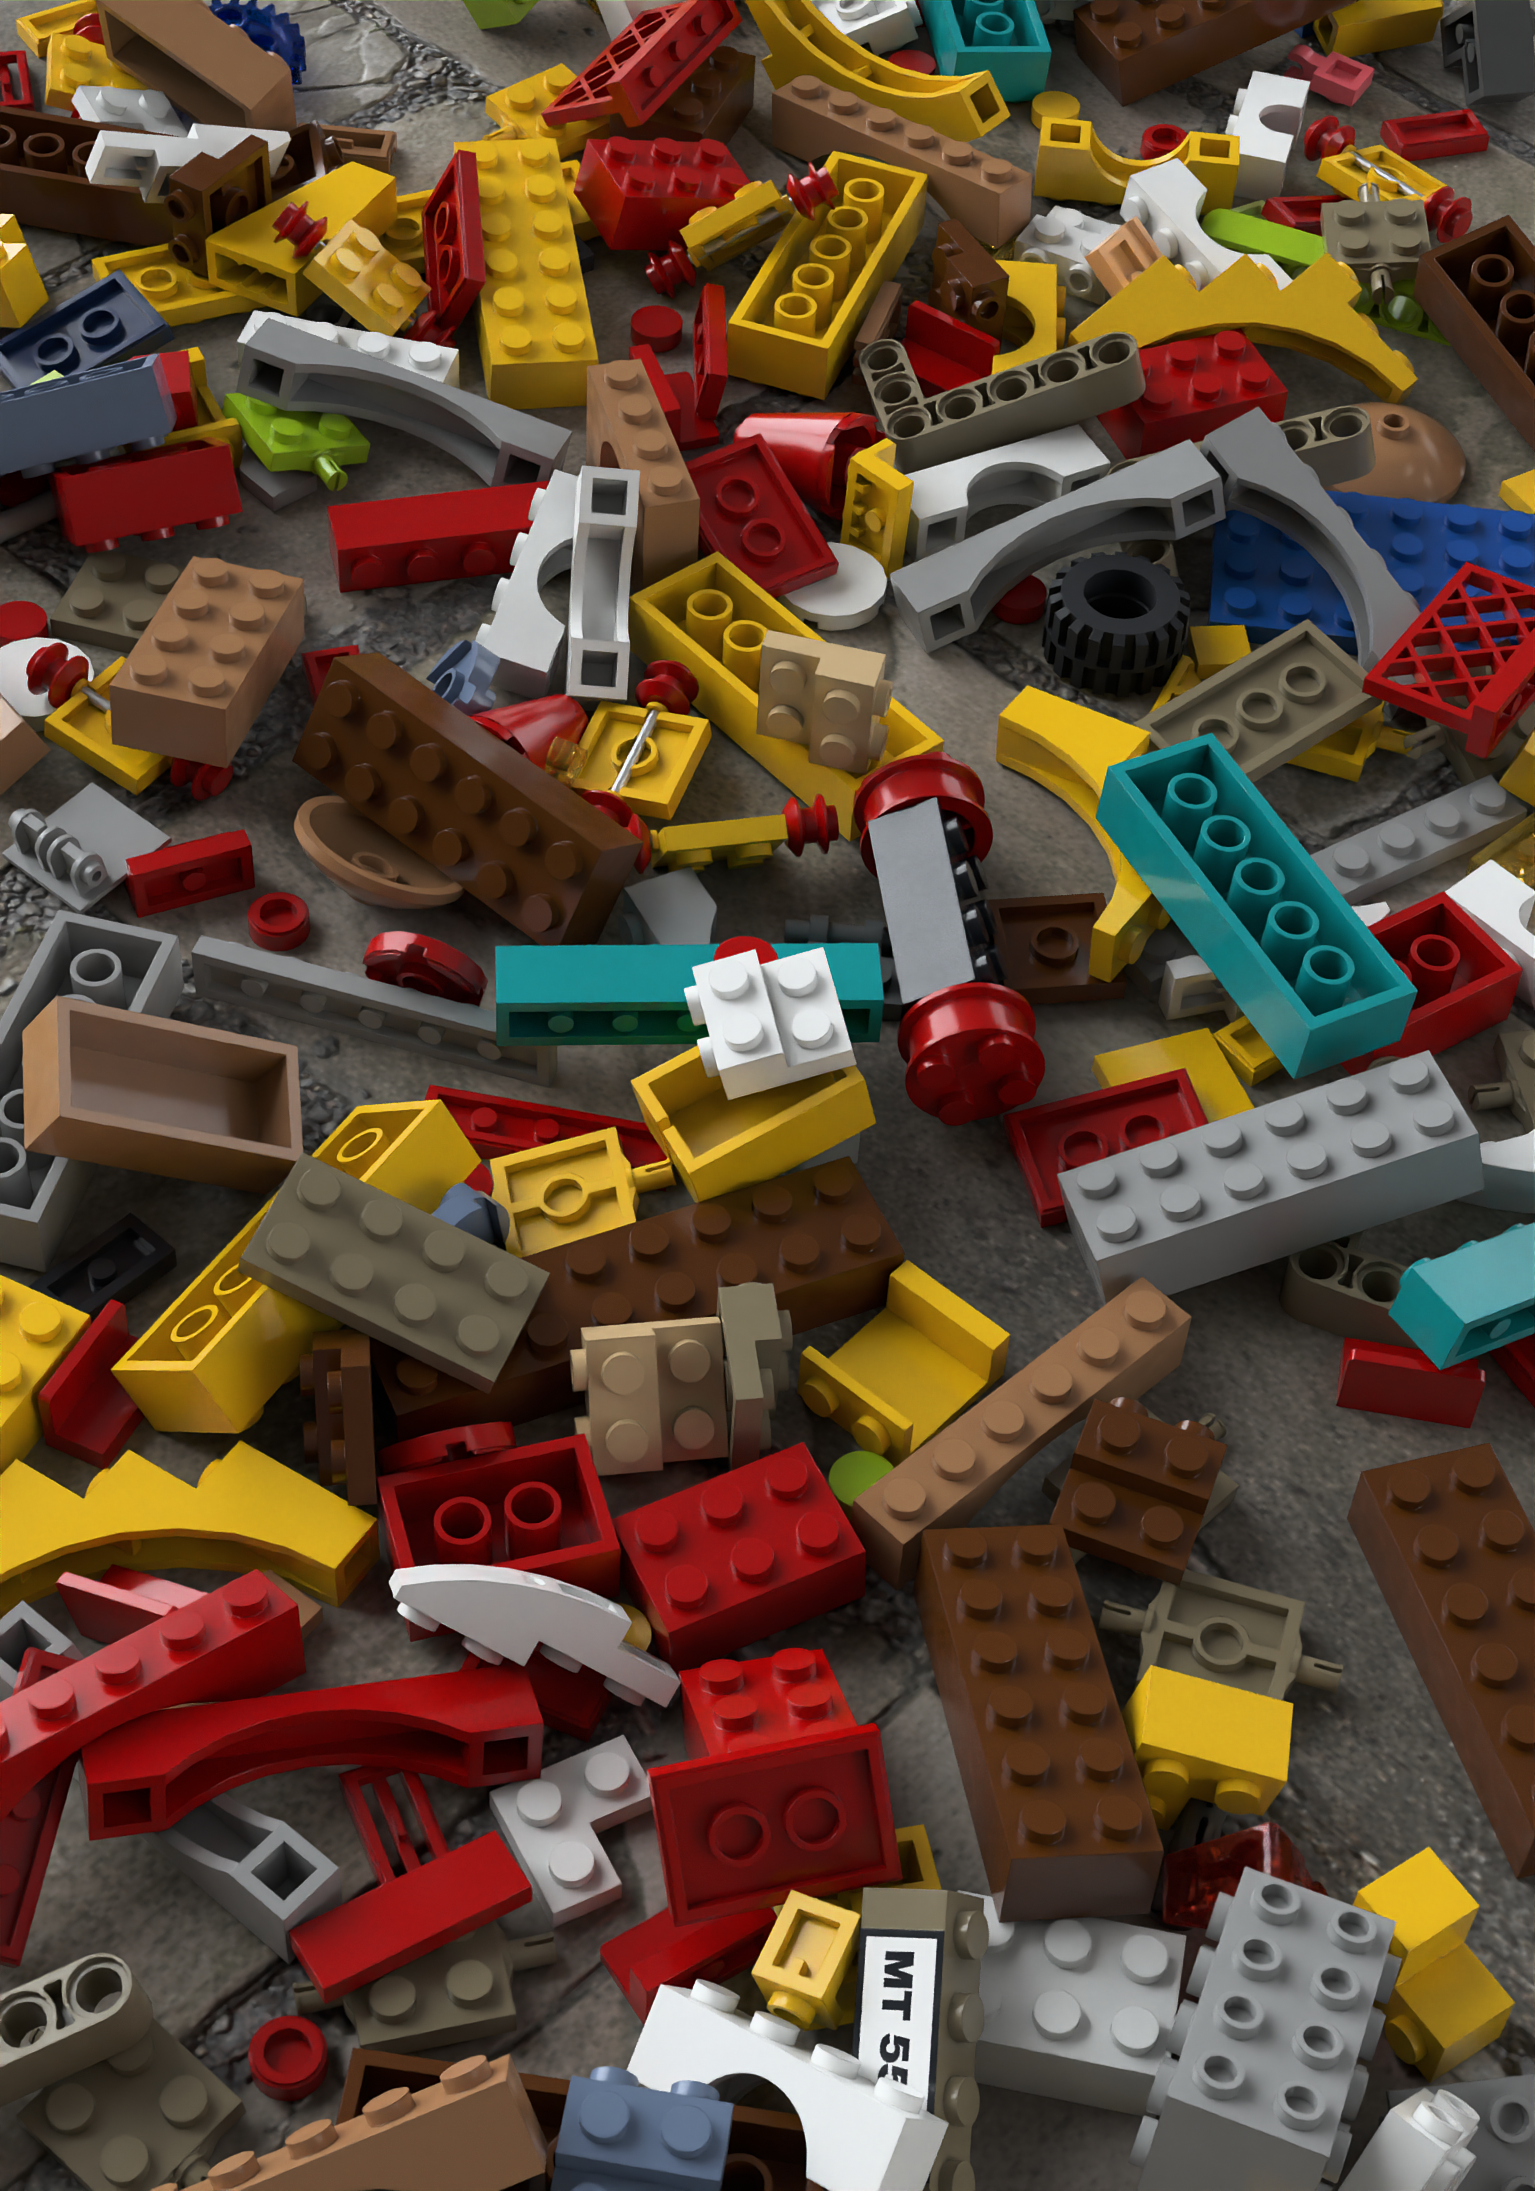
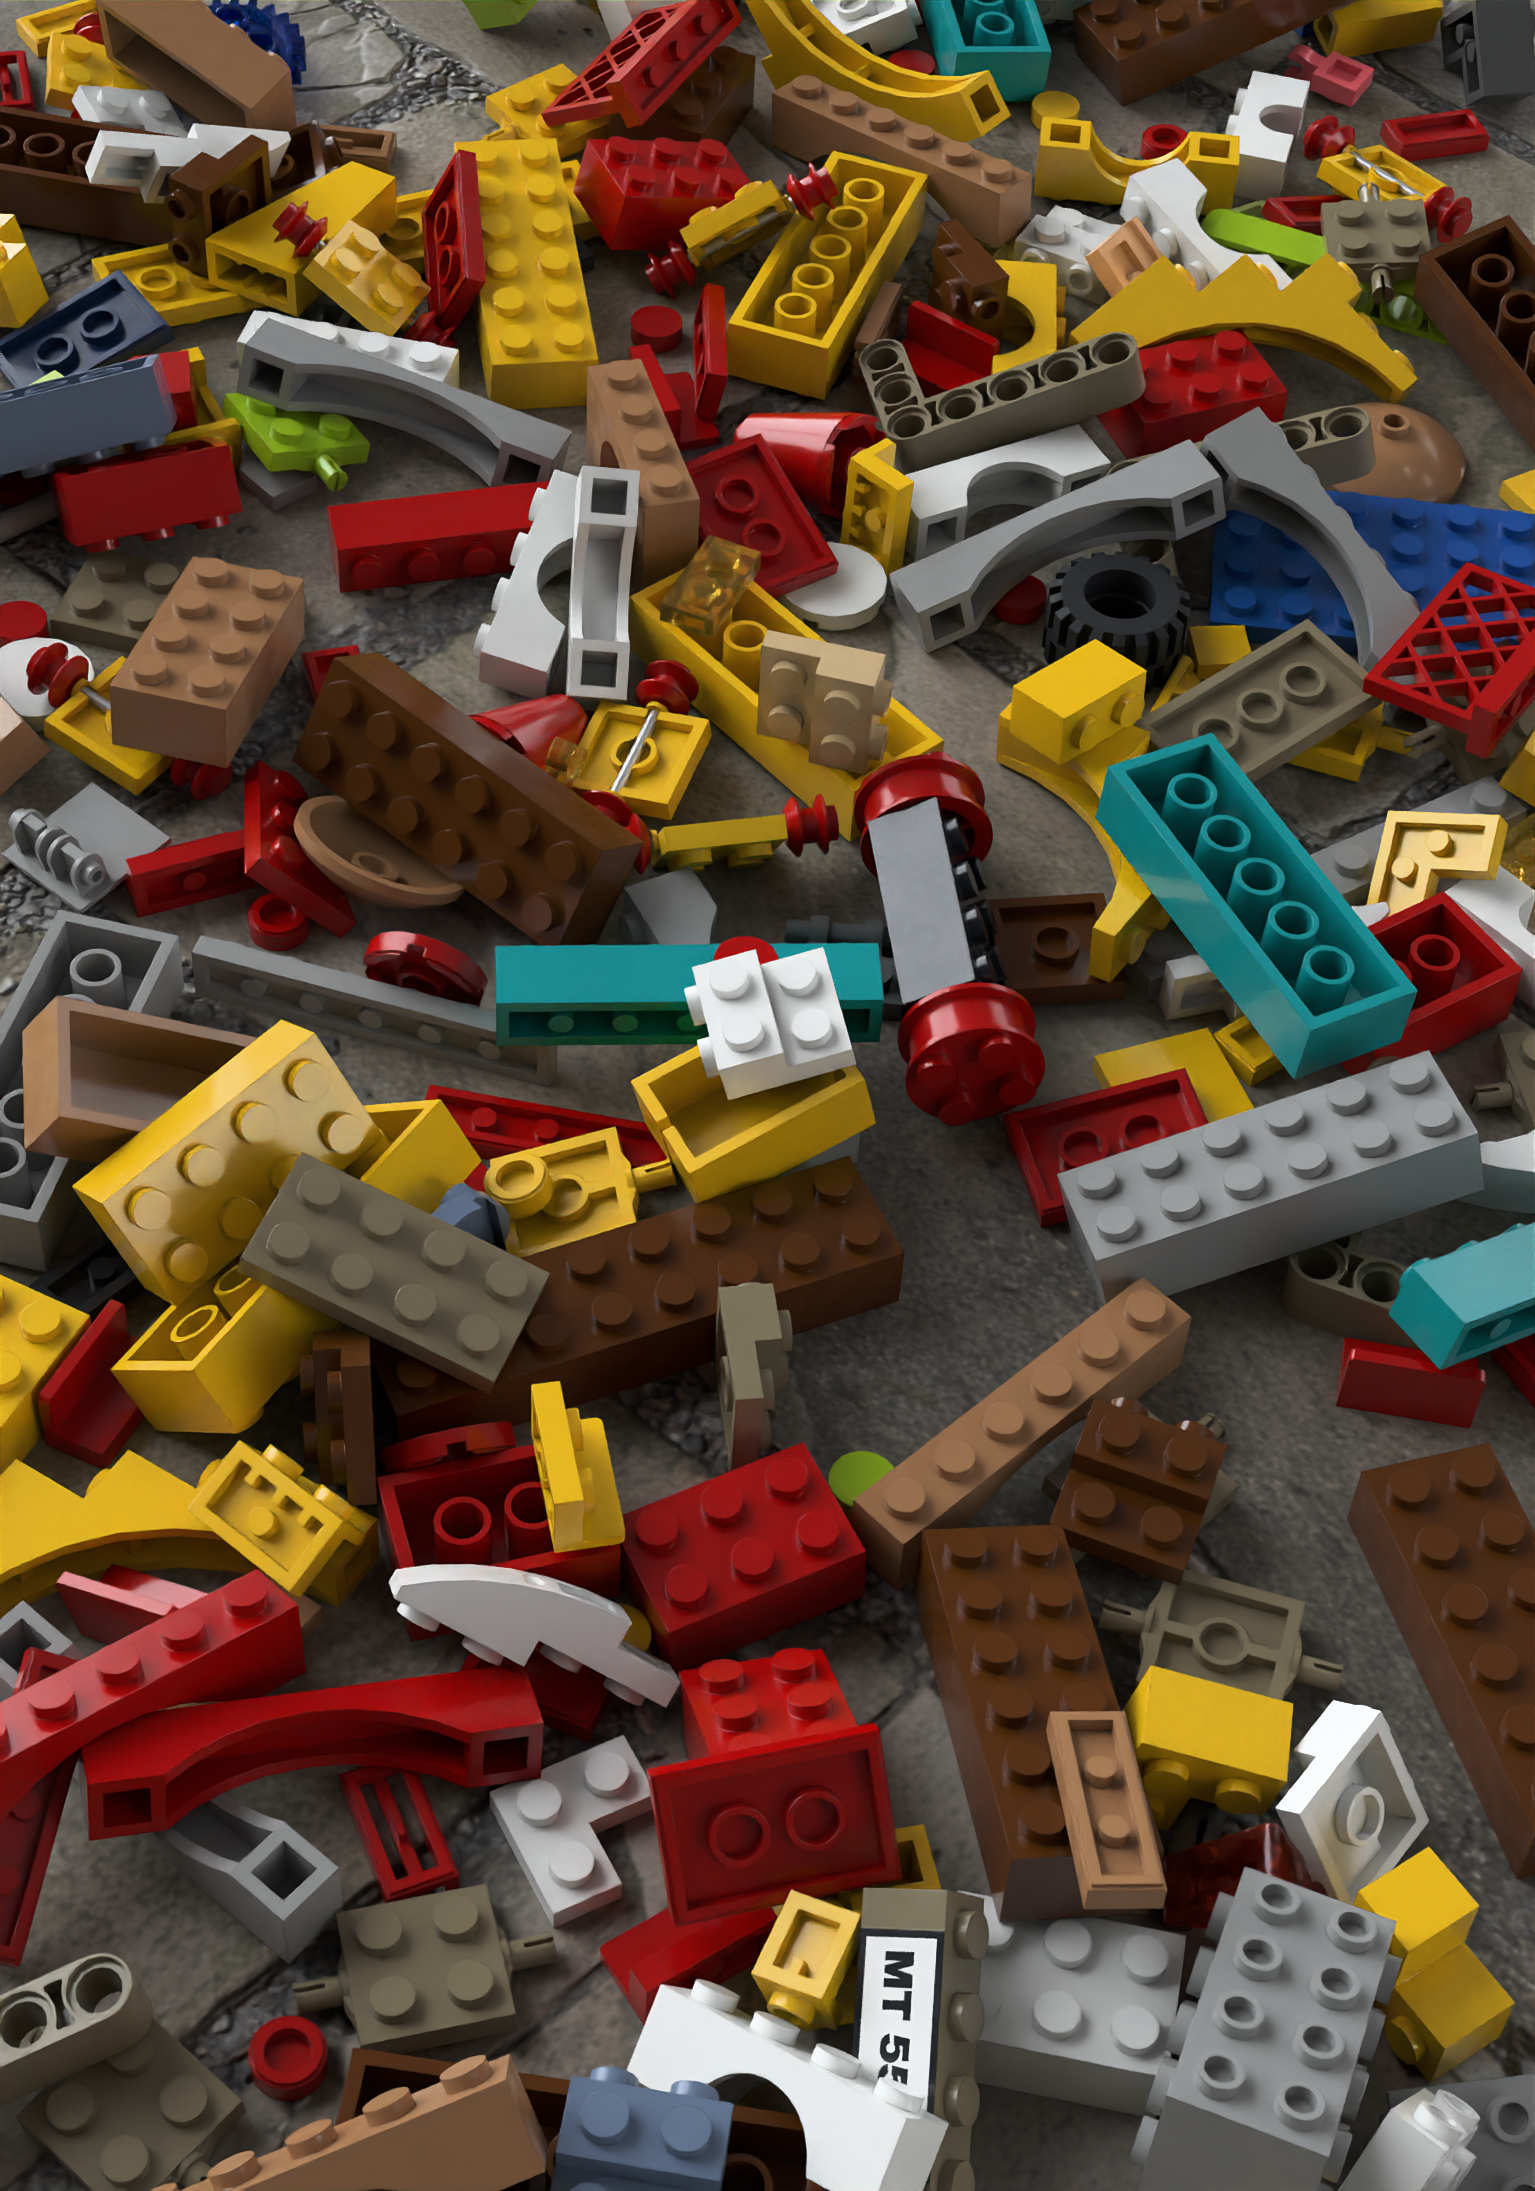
red tile [289,1830,533,2004] -> none
sand blue plate [426,639,500,716] -> none
tan plate [570,1316,729,1476] -> none
yellow panel [797,1260,1011,1467] -> none
none -> yellow brick [72,1019,383,1307]
none -> yellow bracket [186,1440,366,1598]
none -> red wing [244,760,357,938]
none -> yellow tile [484,1152,553,1218]
none -> yellow bracket [531,1381,625,1553]
none -> clear yellow plate [660,535,761,638]
none -> yellow brick [1009,639,1147,766]
none -> medium nougat tile [1046,1711,1167,1909]
none -> white plate [1276,1700,1429,1905]
none -> yellow plate [1366,811,1508,916]

